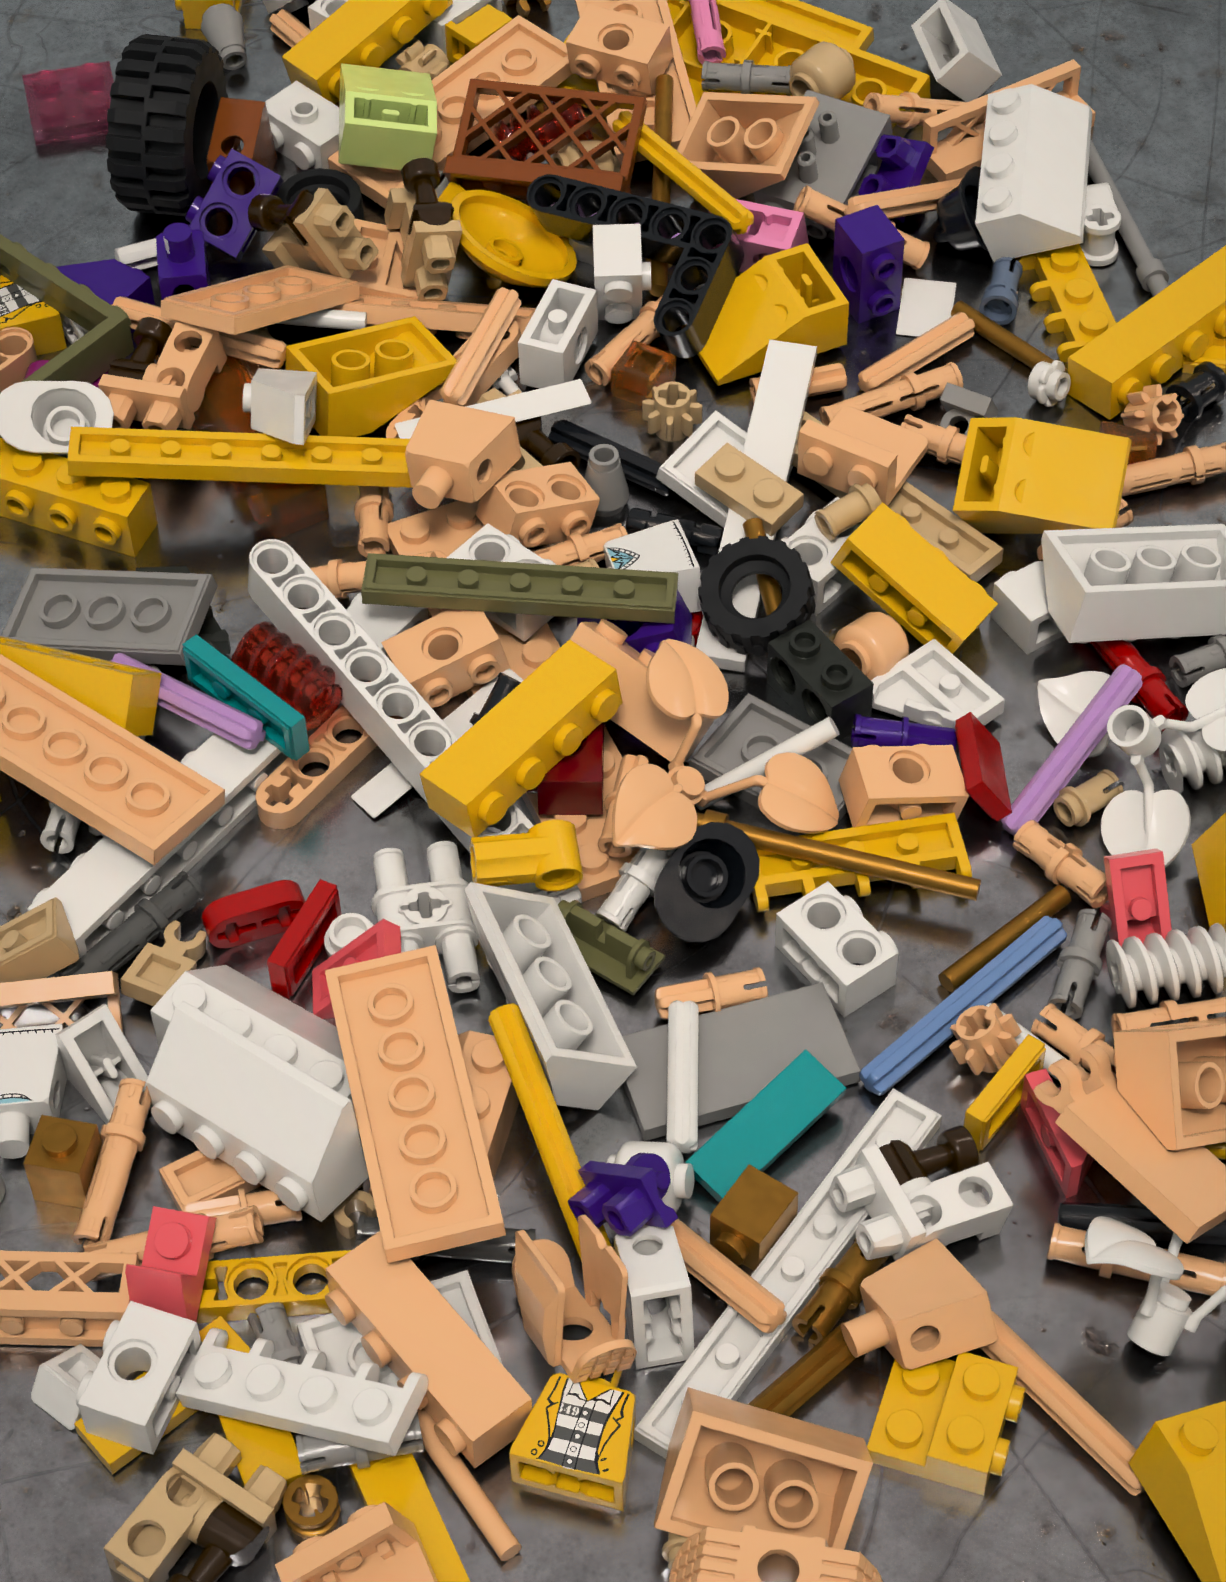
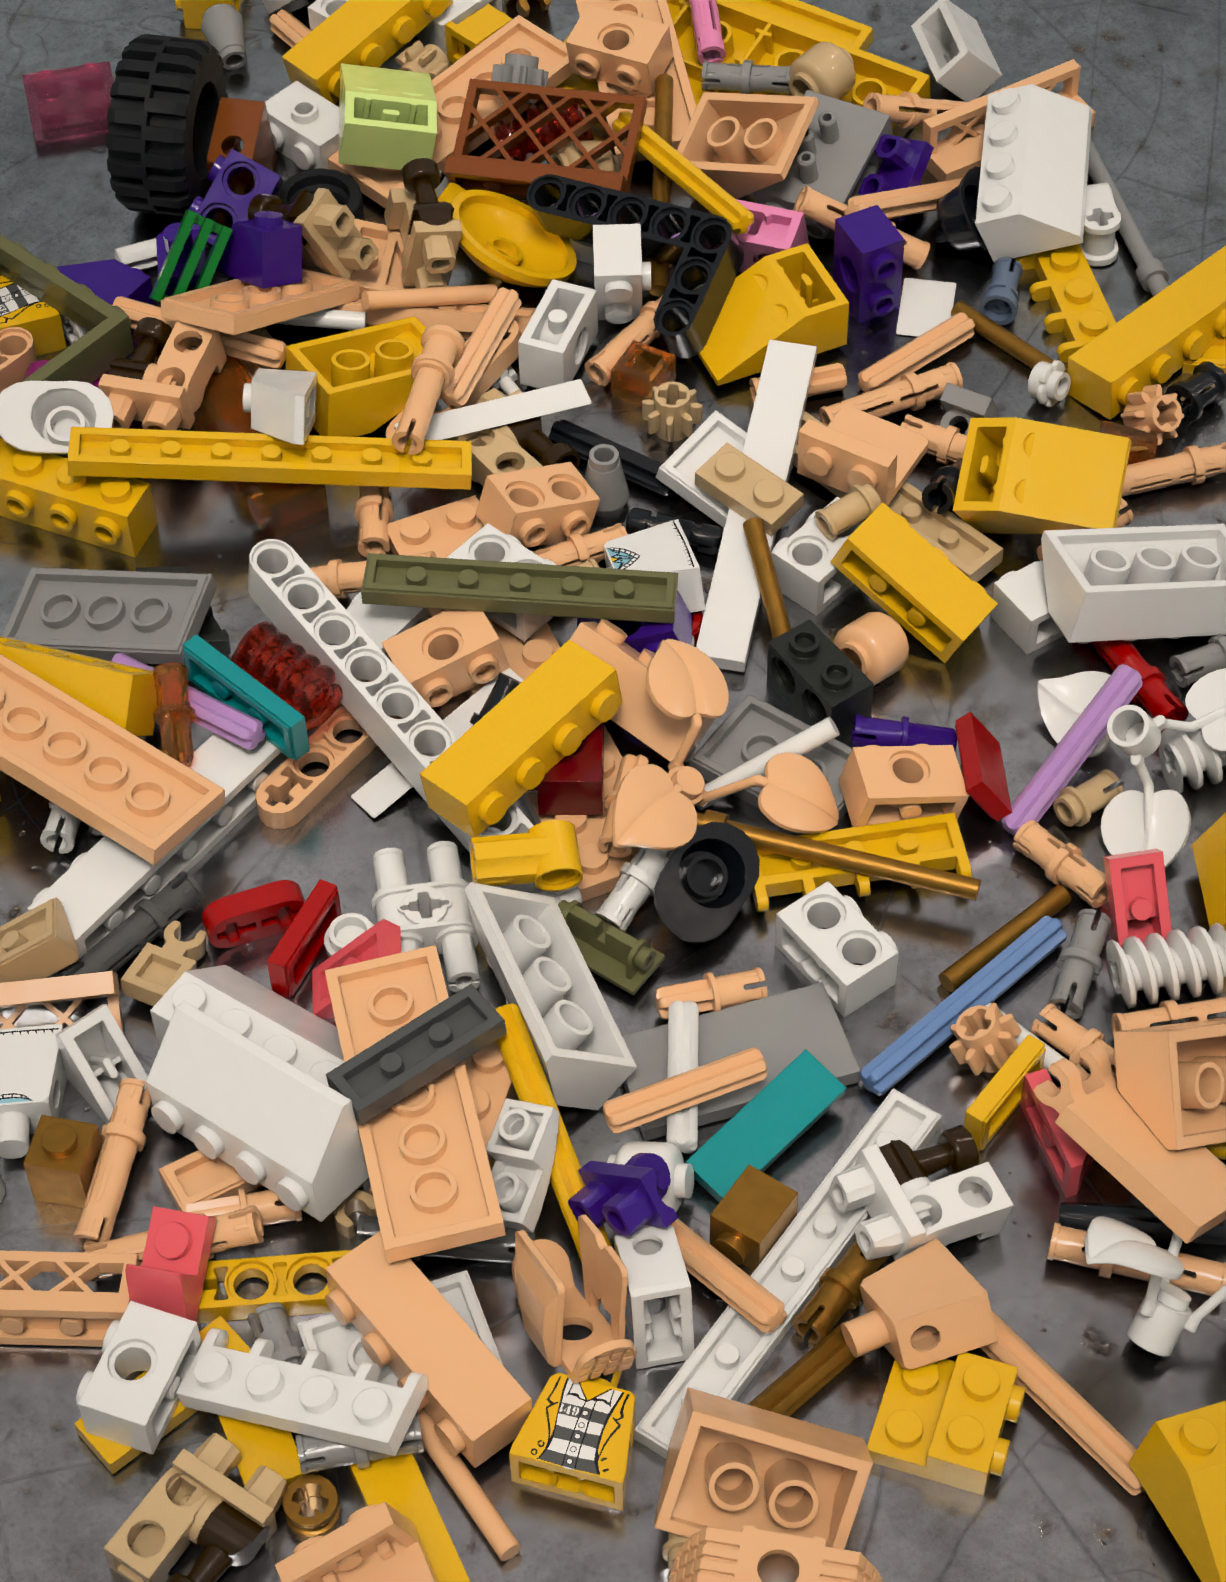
white slope [31,1344,100,1430] -> none
light nougat torso [405,400,522,509] -> none
black tyre [698,536,816,656] -> none
white wing [871,639,1005,730] -> none
none -> green tile [149,209,233,303]
none -> clear orange axle [153,662,196,767]
none -> dark purple slope [216,211,302,289]
none -> dark grey plate [326,984,507,1126]
none -> light nougat bar [362,284,498,310]
none -> light nougat pin [392,324,465,455]
none -> white slope [486,1098,559,1233]
none -> light grey gear [491,53,549,104]
none -> light nougat axle [603,1047,767,1134]
none -> black axle [922,458,963,514]

